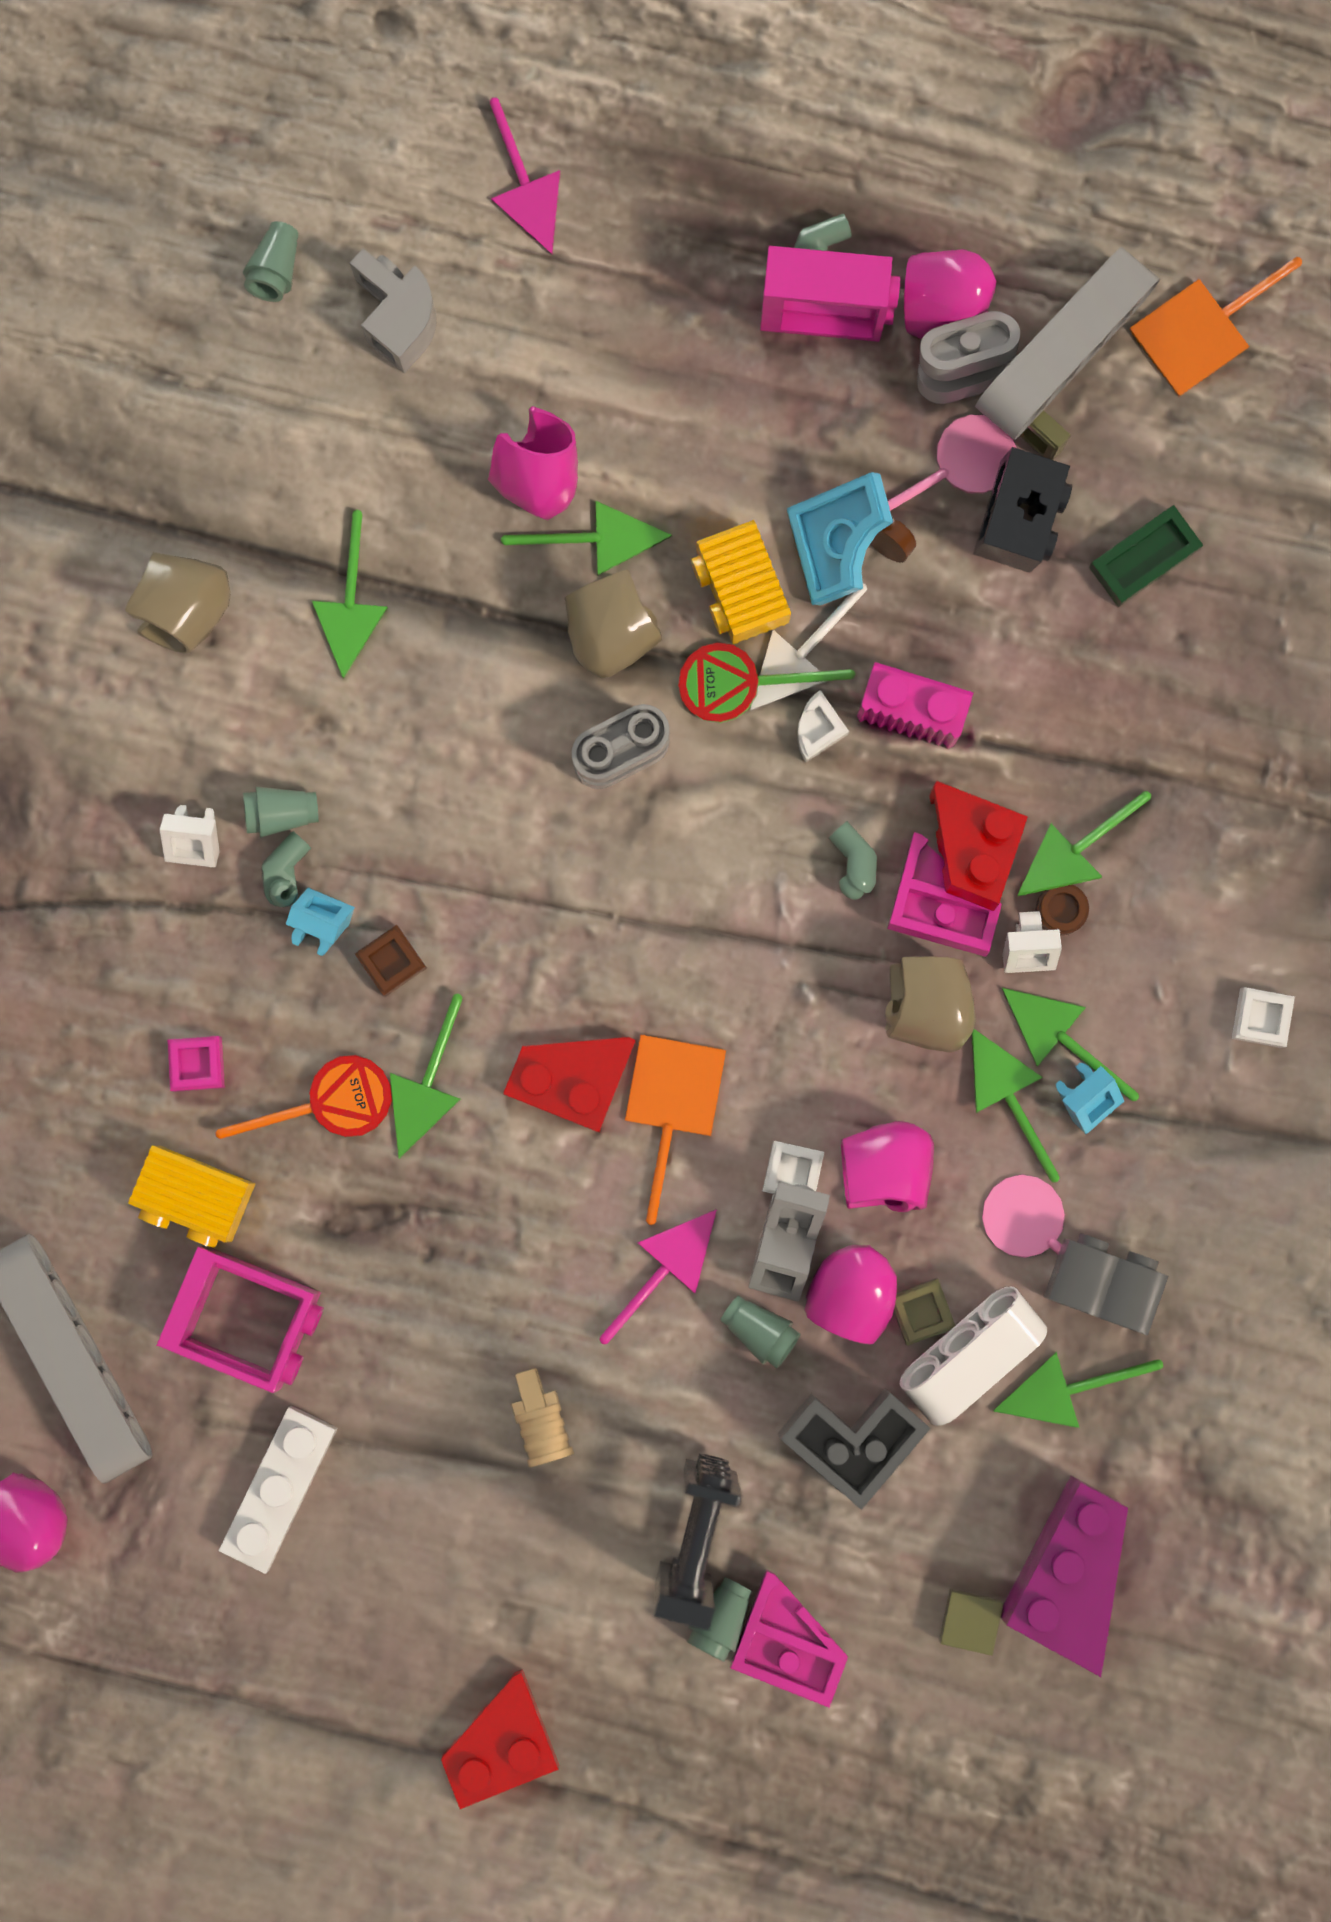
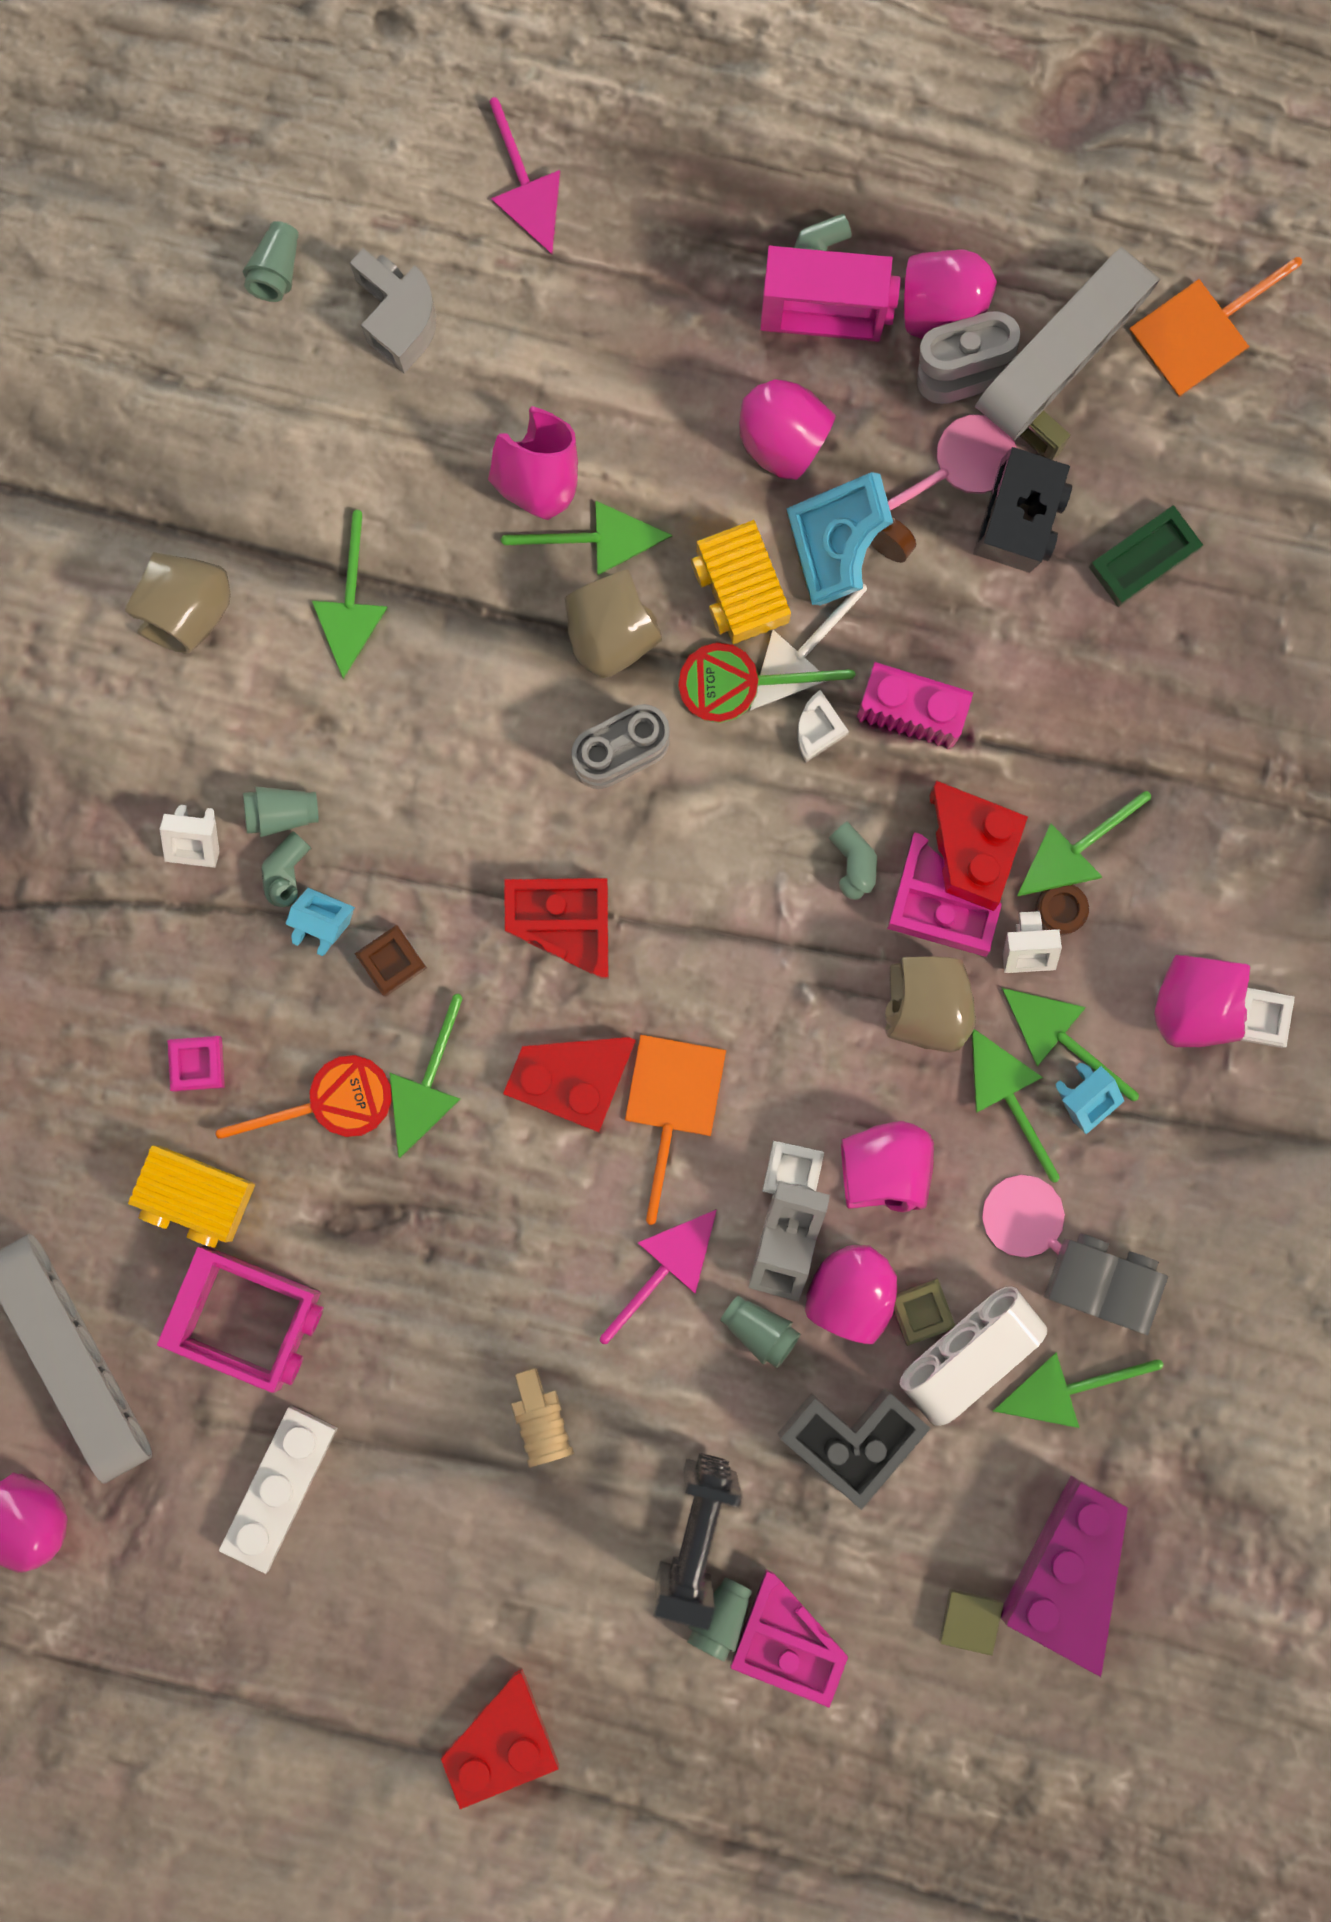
none -> red wing [504,878,609,979]
none -> dark pink piece [739,379,836,480]
none -> dark pink piece [1154,955,1250,1047]

